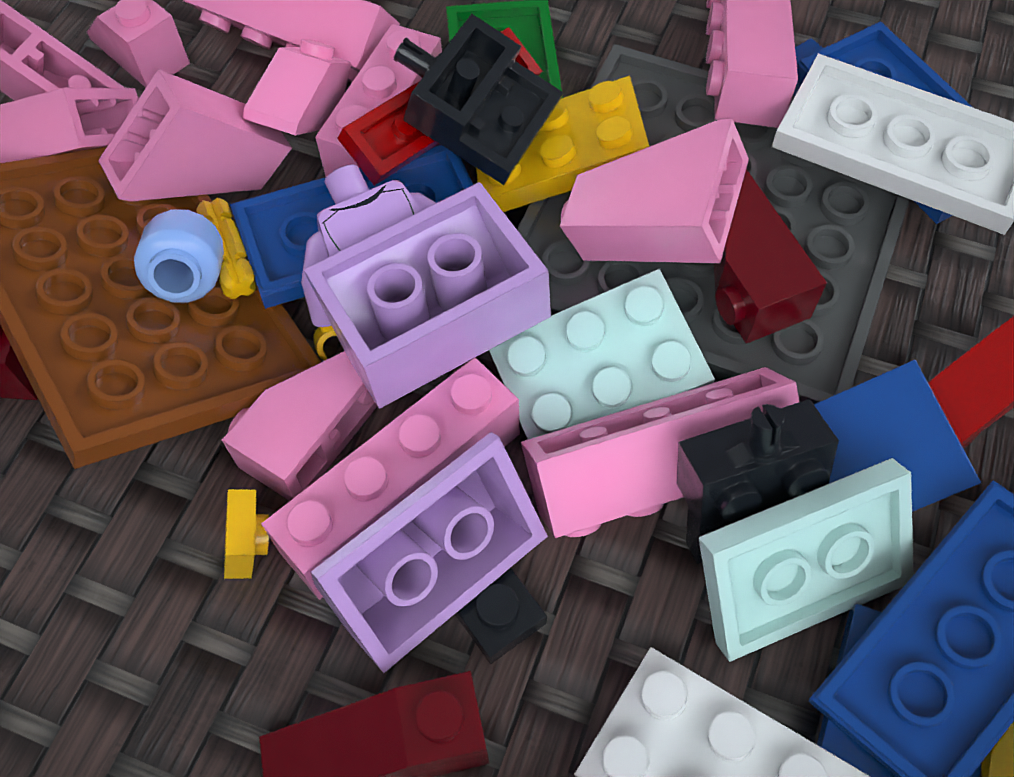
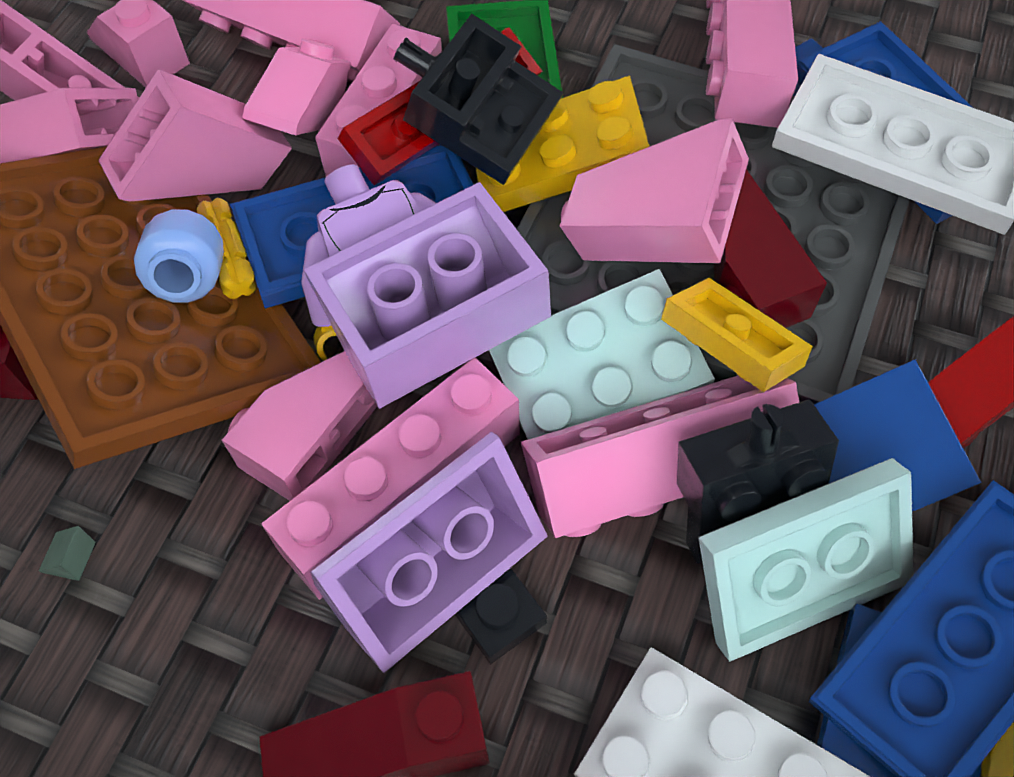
yellow plate [224,489,269,579] -> none
none -> sand green piece [39,526,96,581]
none -> yellow plate [661,278,813,392]

